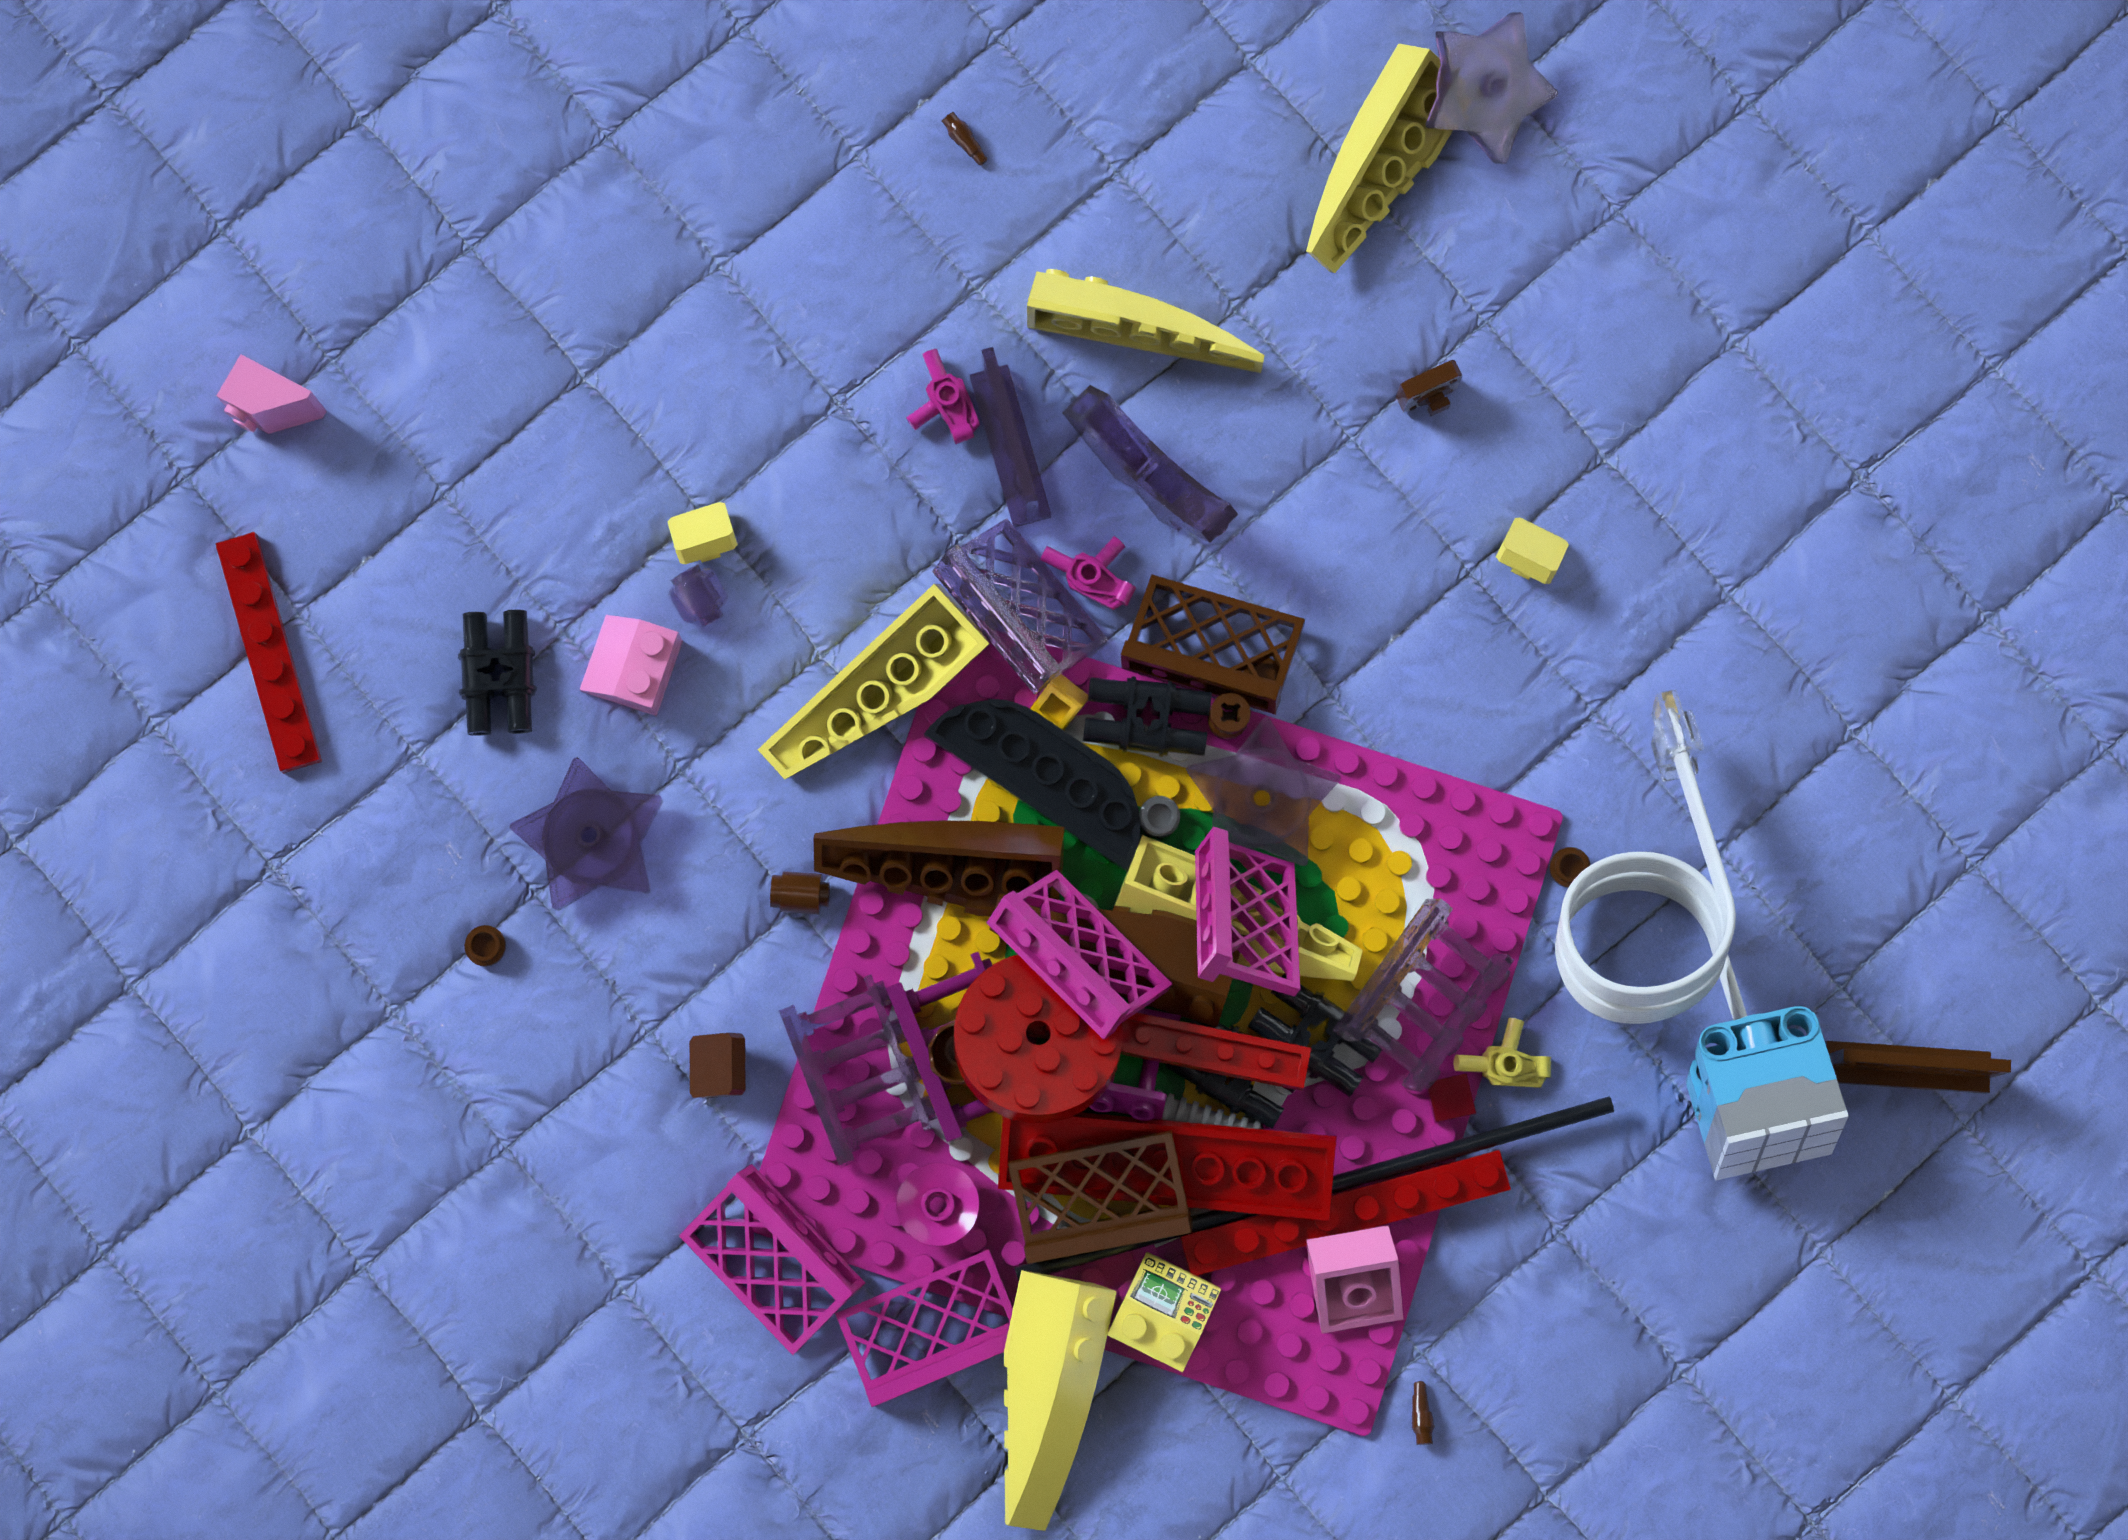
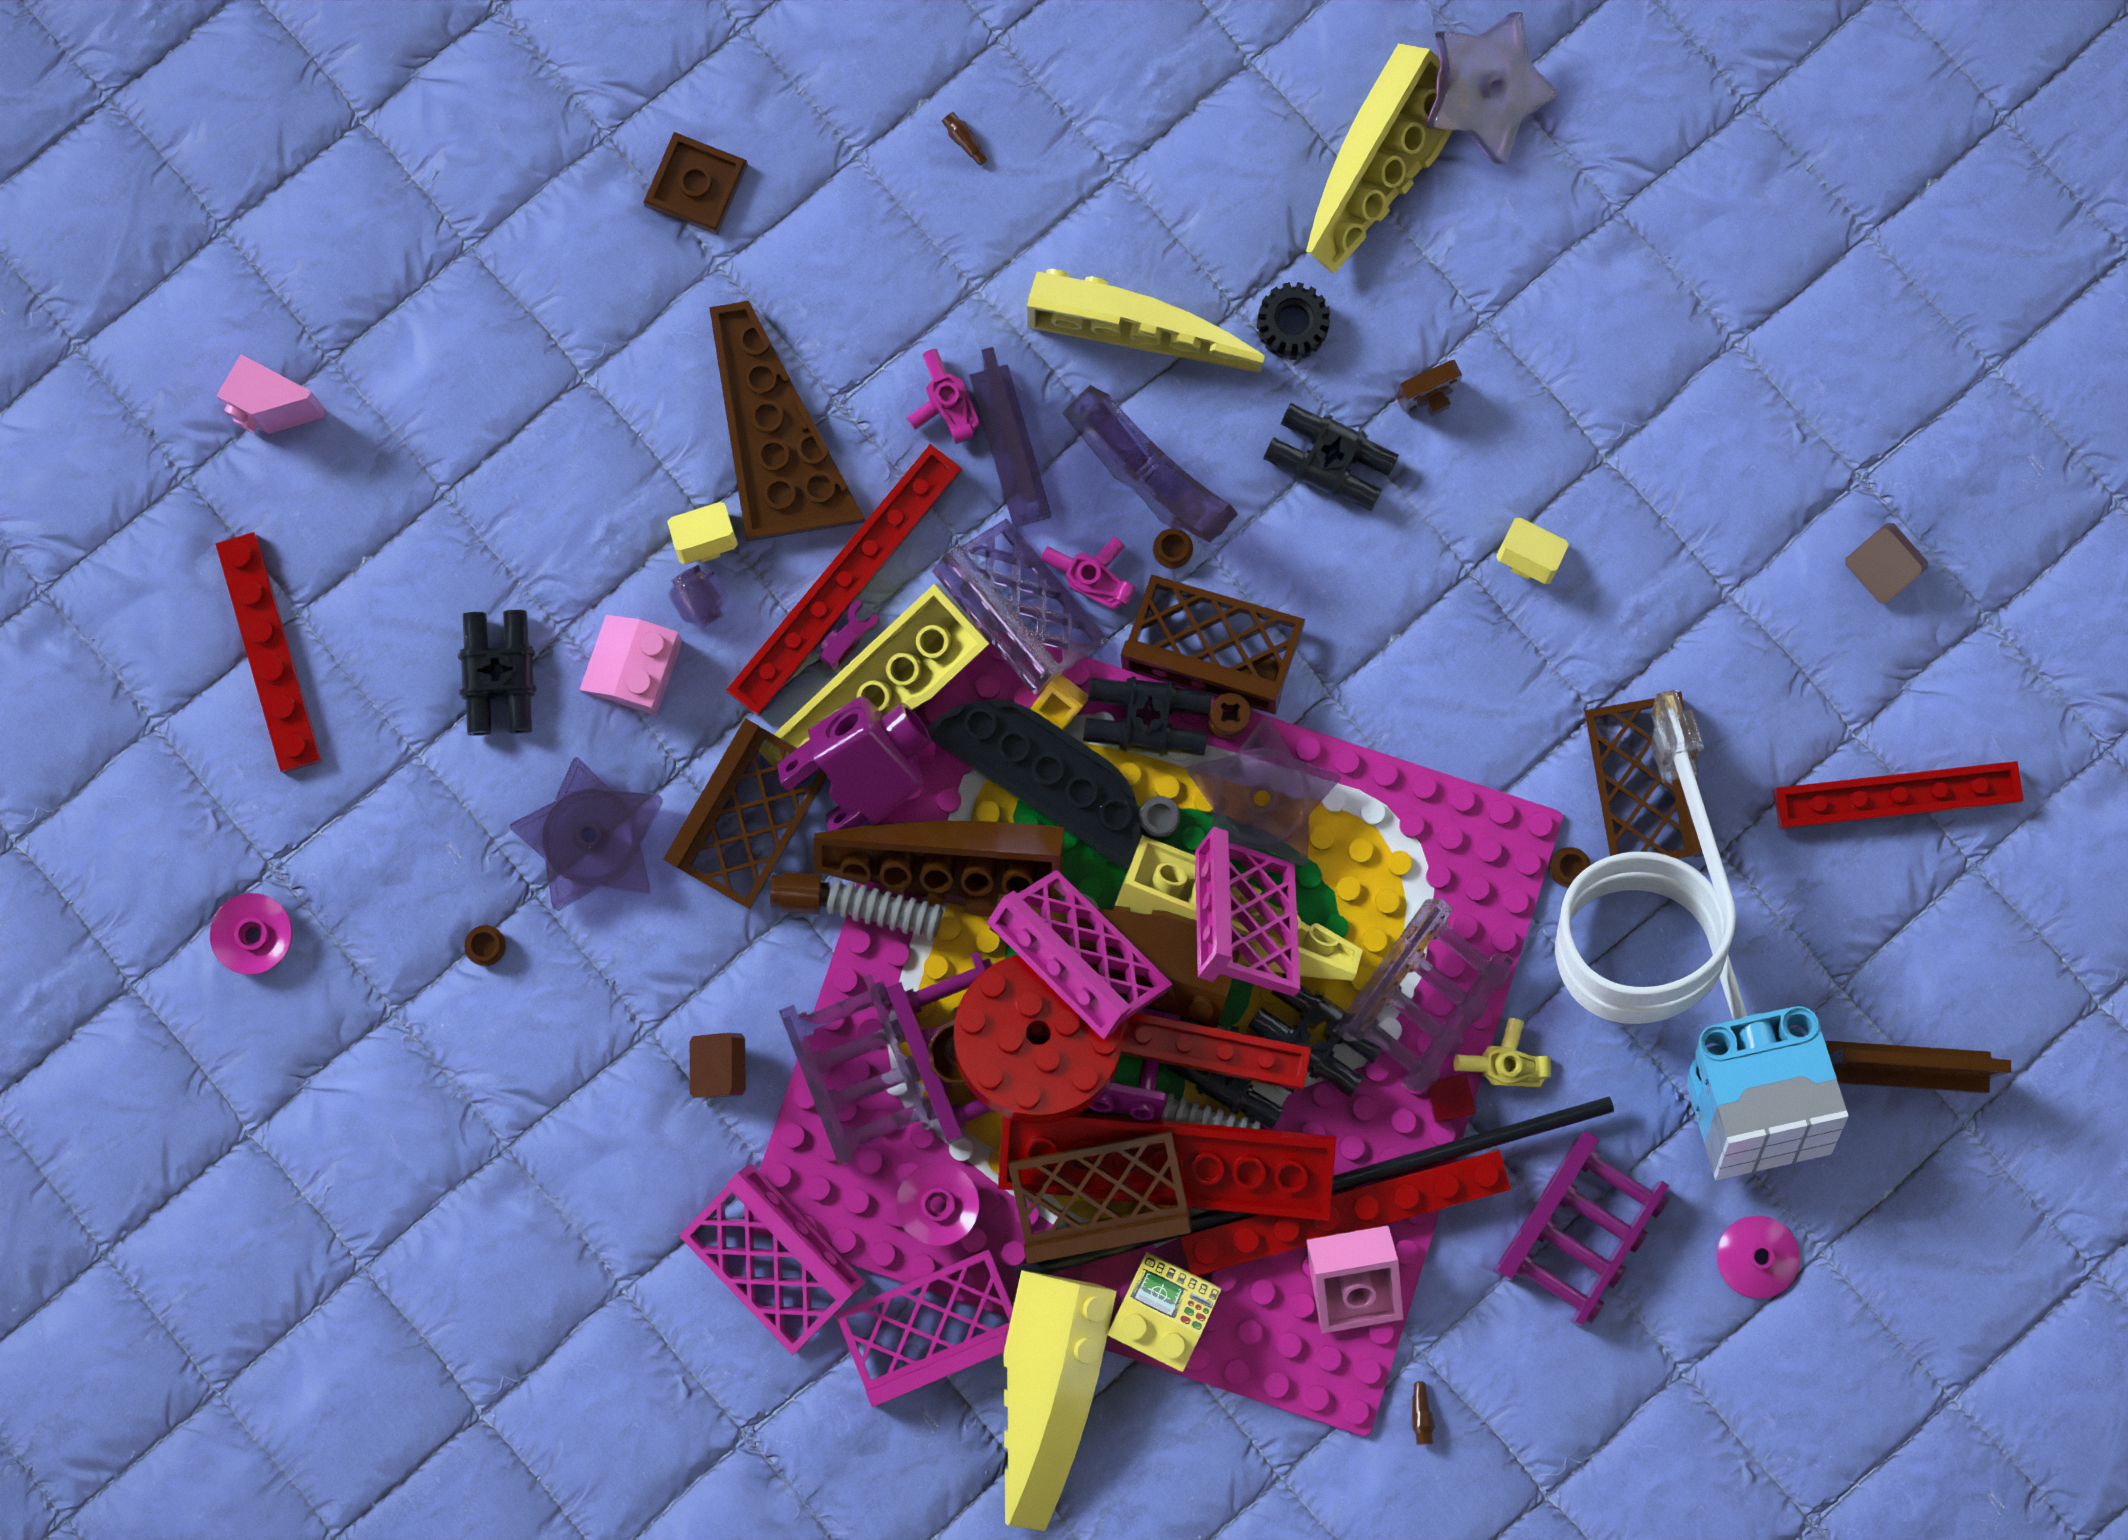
none -> dark pink dish [210,893,293,975]
none -> reddish brown tile [643,132,748,235]
none -> reddish brown fence [663,718,828,910]
none -> reddish brown wing [709,301,866,542]
none -> red plate [726,444,962,717]
none -> magenta piece [777,697,931,831]
none -> magenta plate [820,600,879,672]
none -> light grey piece [826,878,943,941]
none -> reddish brown plate [1153,528,1193,569]
none -> black tyre [1257,282,1330,360]
none -> black pin [1263,403,1399,511]
none -> magenta fence [1493,1130,1670,1326]
none -> reddish brown fence [1585,691,1704,859]
none -> dark pink dish [1717,1216,1800,1299]
none -> red plate [1773,761,2024,830]
none -> reddish brown piece [1846,523,1928,604]

